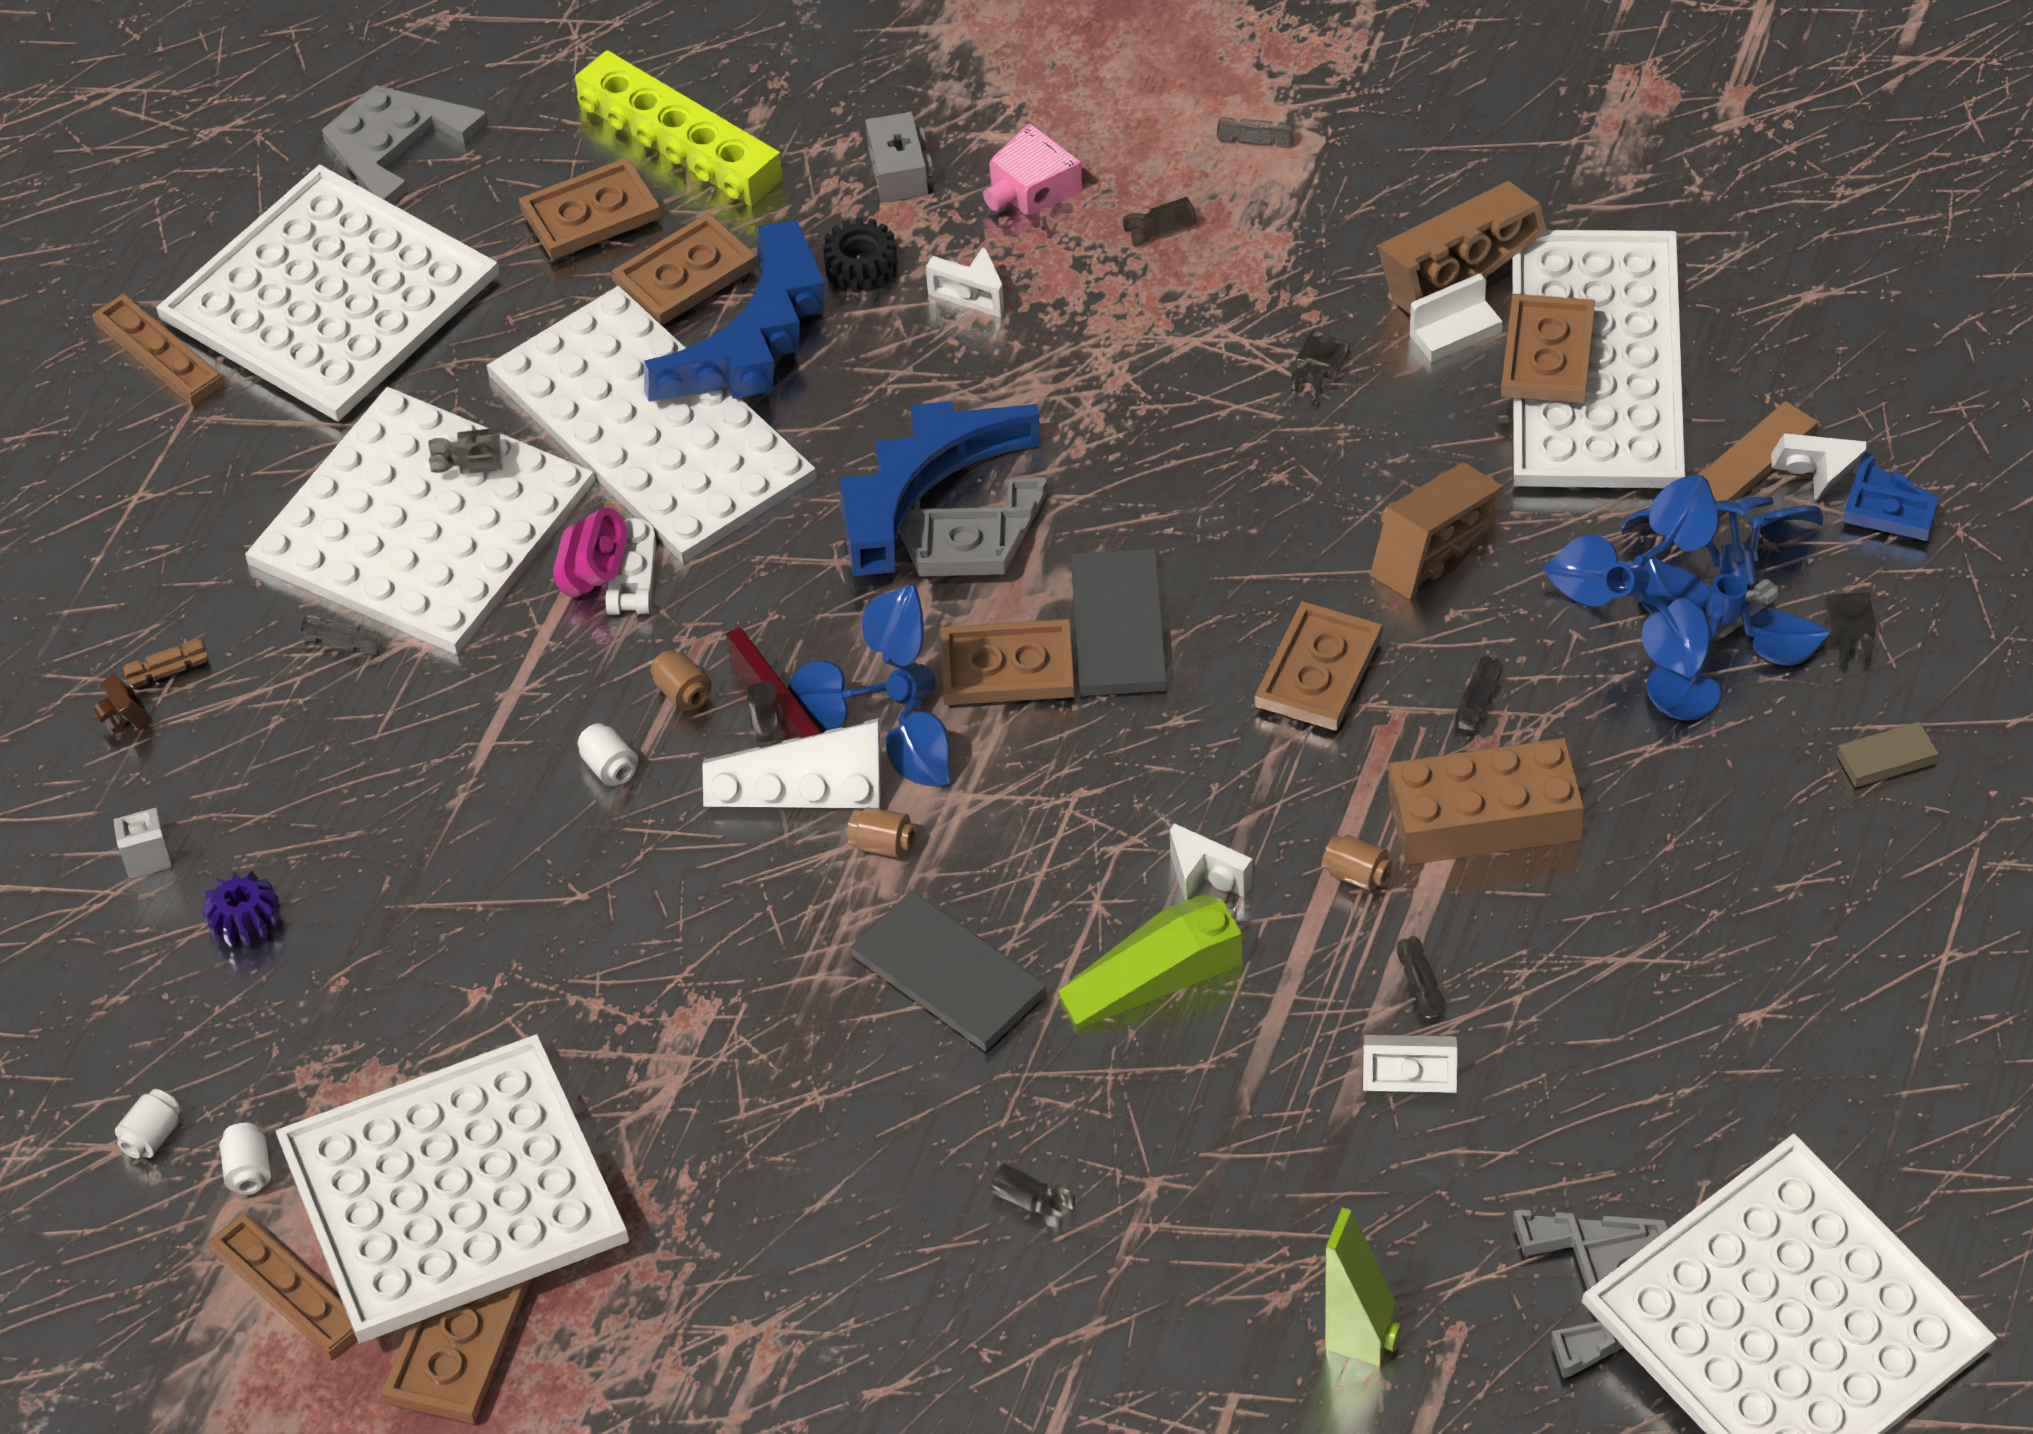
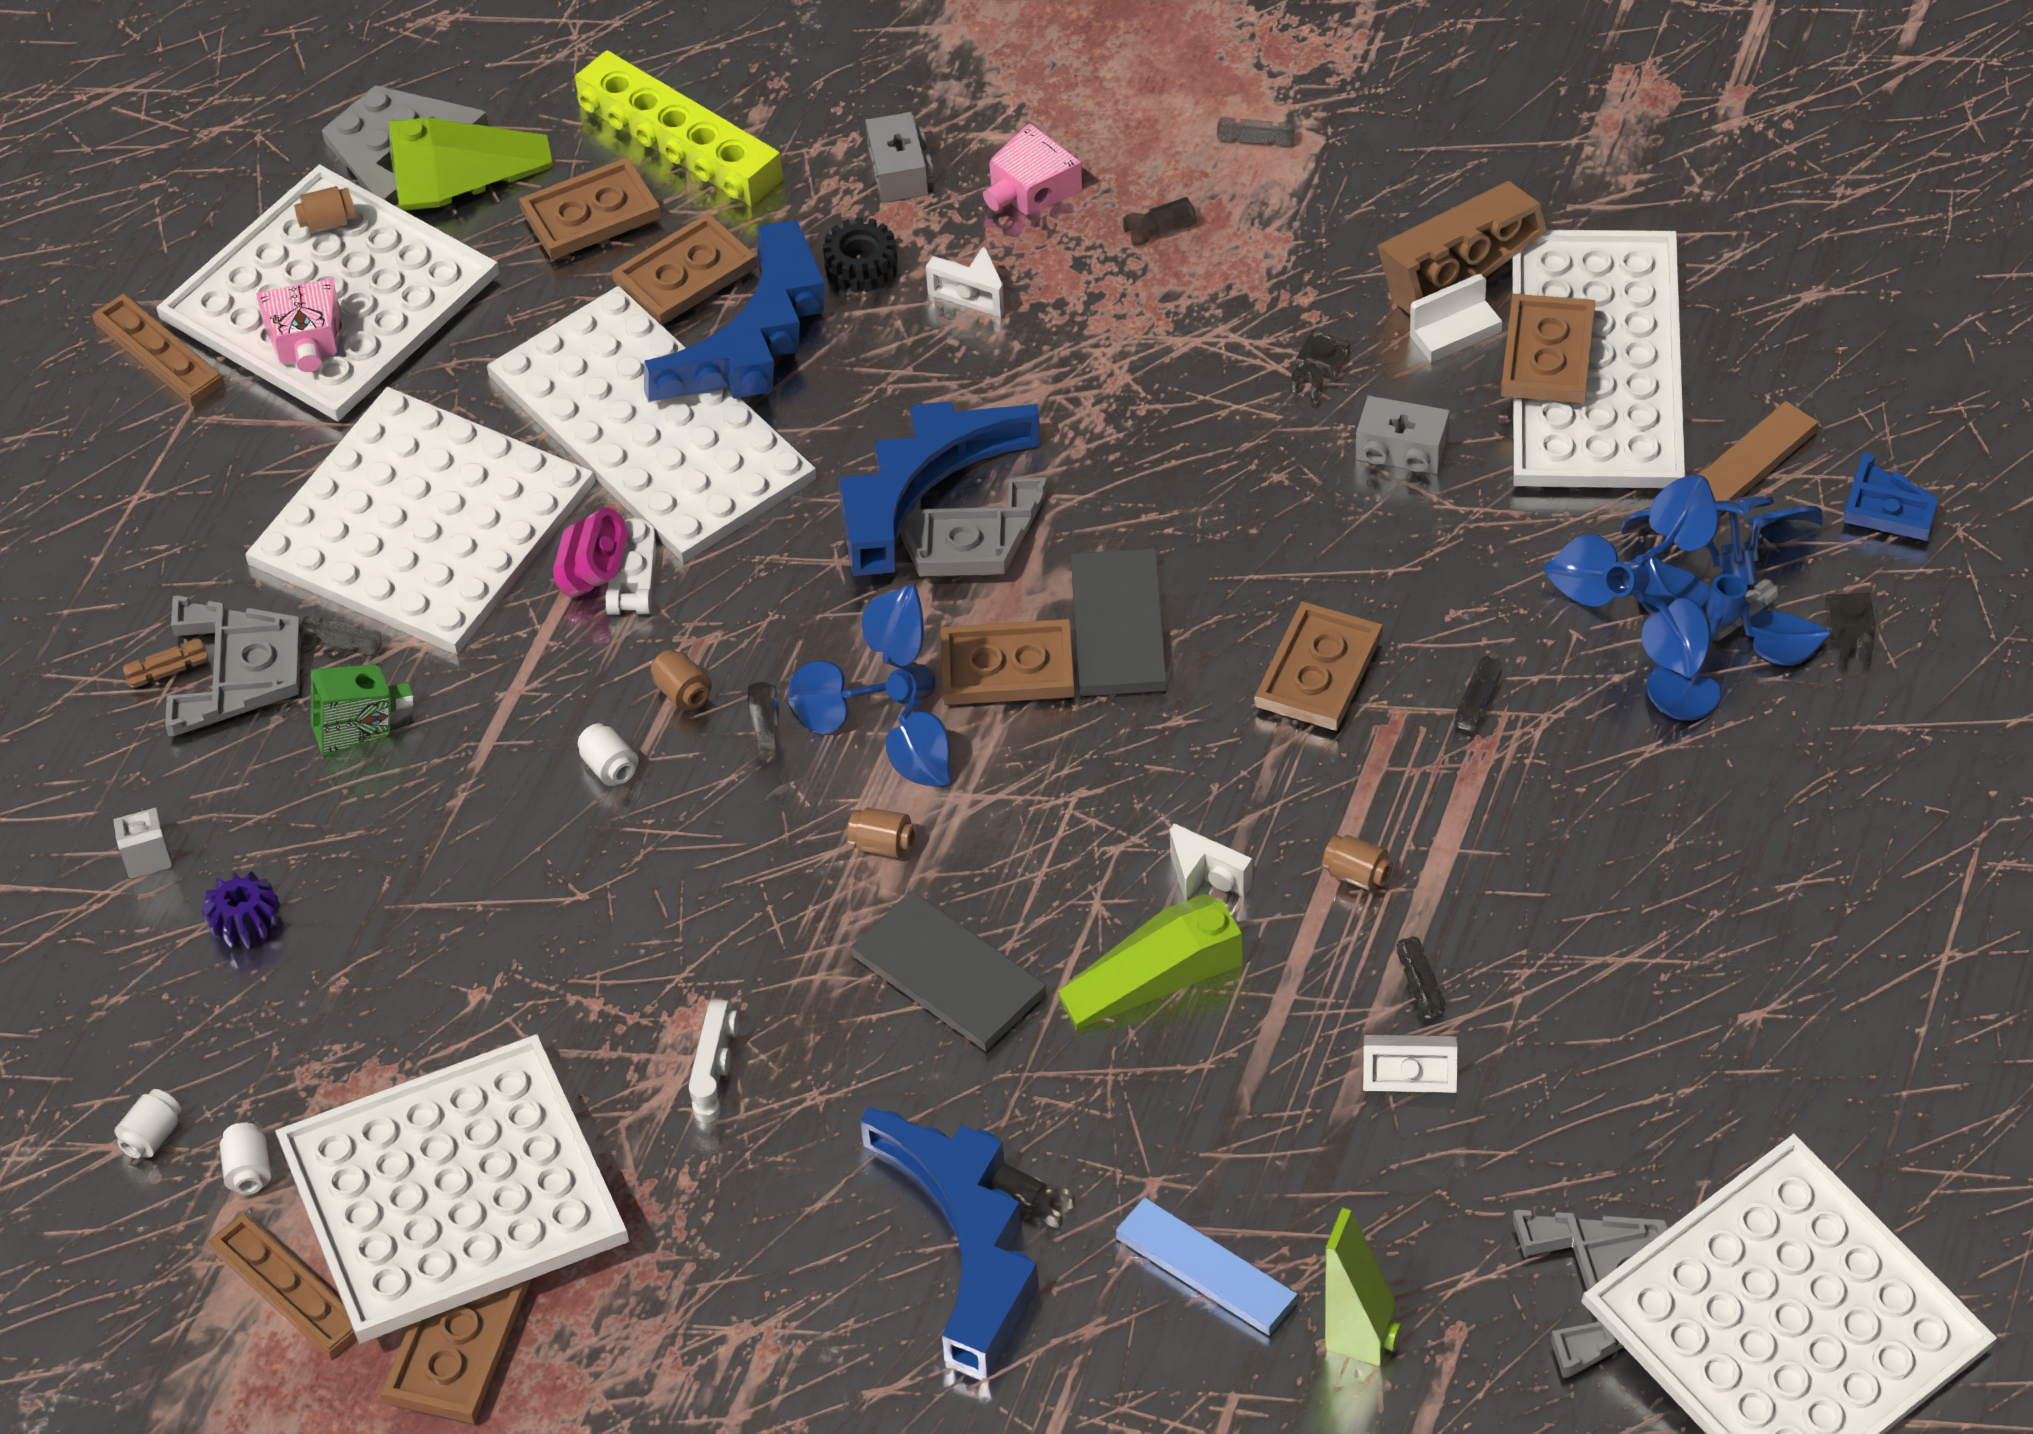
reddish brown tile [93,674,153,732] -> none
clear smoke plate [428,428,503,474] -> none
white wing [702,718,881,808] -> none
dark red tile [726,627,822,739] -> none
medium nougat wedge [1370,462,1503,600] -> none
medium nougat brick [1388,738,1584,866] -> none
white slope [1771,433,1866,501] -> none
dark tan tile [1837,721,1939,788] -> none
none -> light grey wing [165,595,302,736]
none -> bright pink torso [256,278,340,372]
none -> medium nougat brick [294,186,356,234]
none -> bright green torso [311,664,413,756]
none -> lime wedge [388,117,553,211]
none -> white plate [689,999,740,1123]
none -> blue arch [860,1106,1039,1378]
none -> light blue tile [1116,1197,1297,1336]
none -> light grey brick [1356,395,1450,475]

